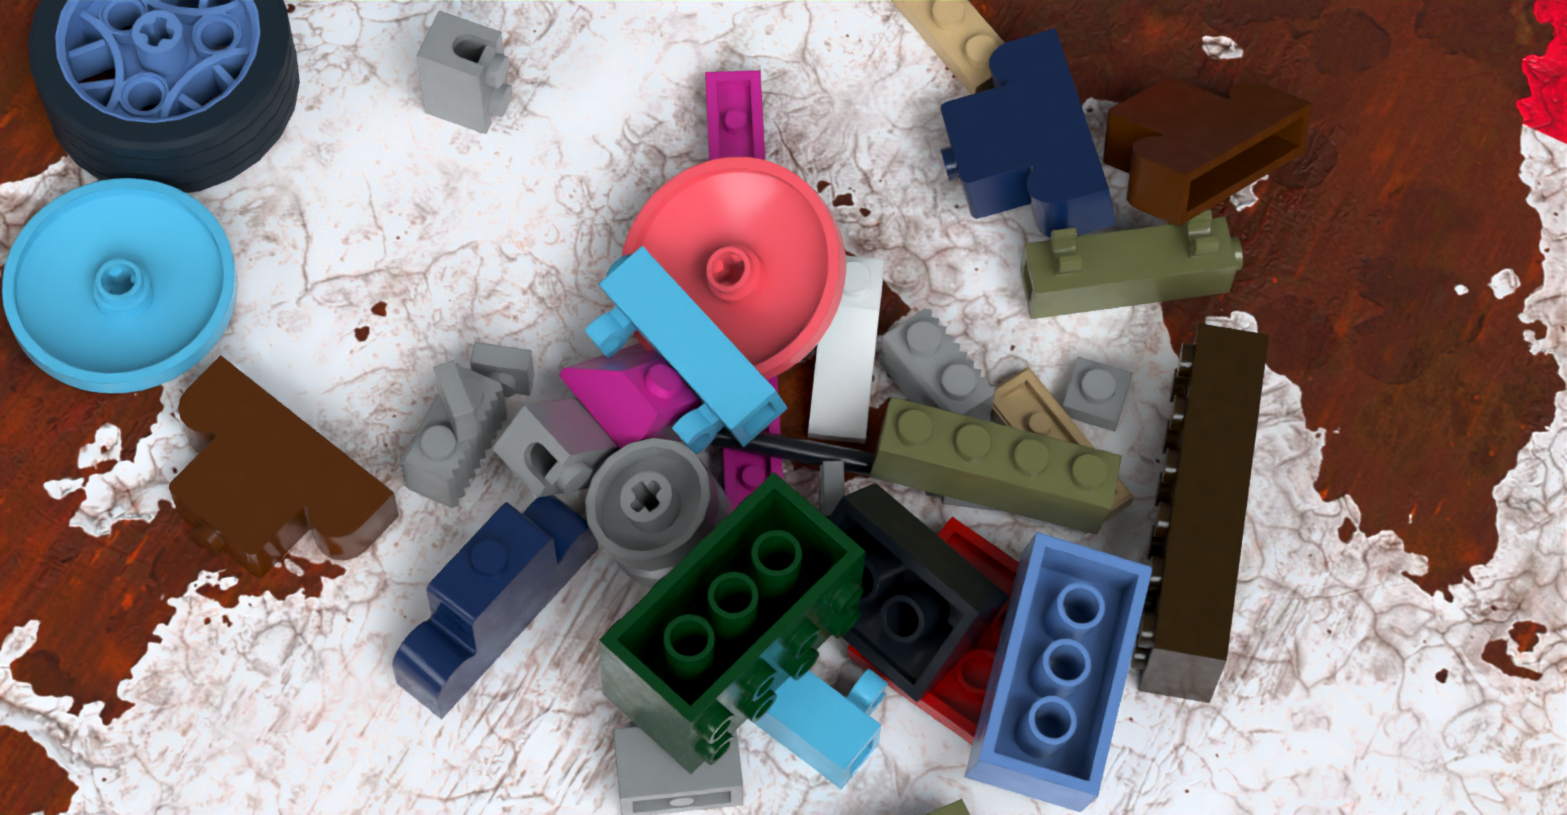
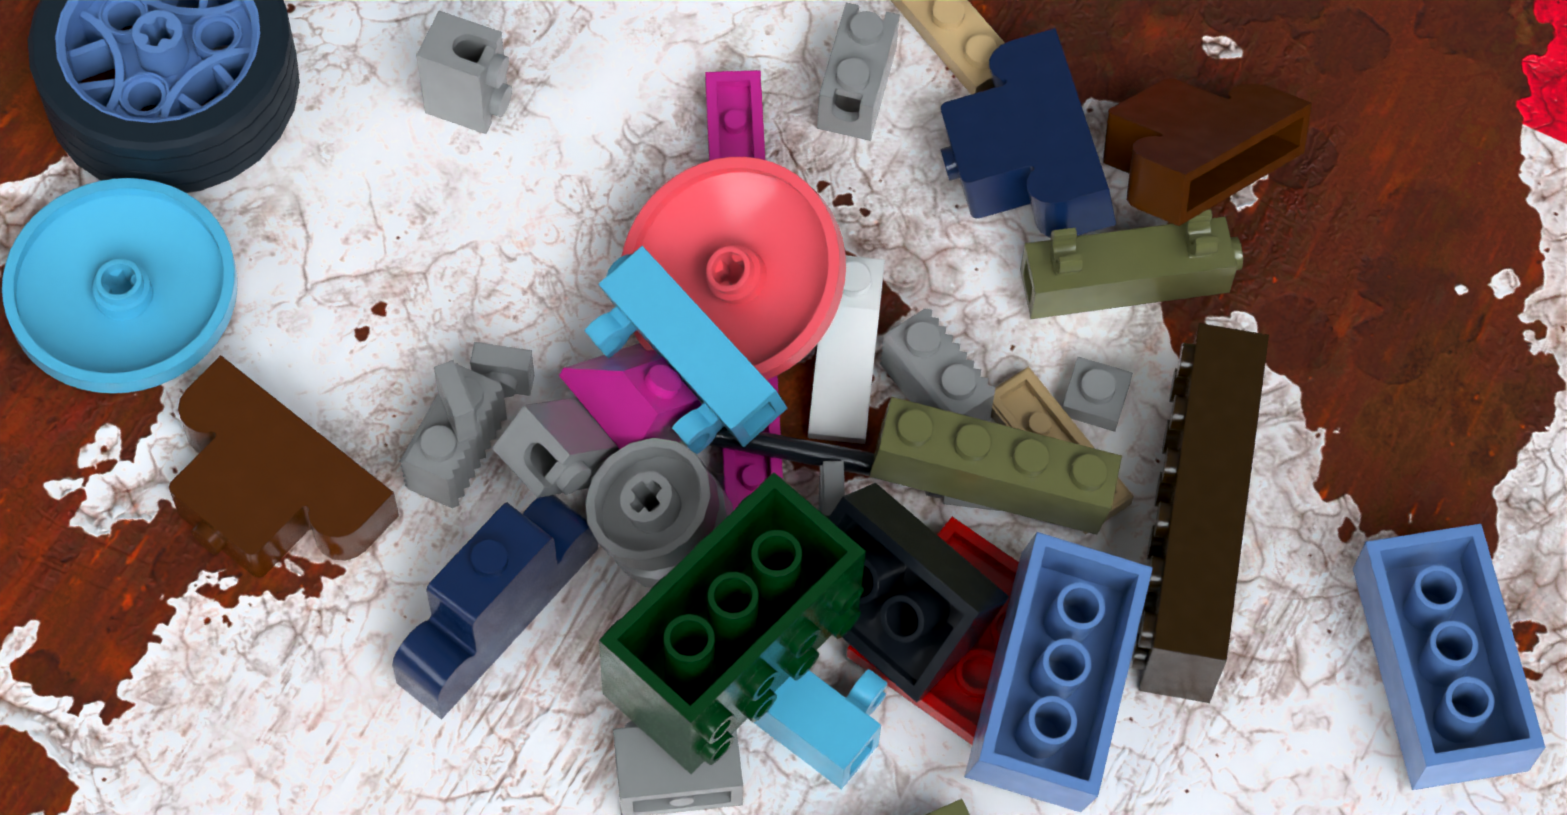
none -> light grey brick [817,2,900,141]
none -> medium blue brick [1353,524,1546,790]

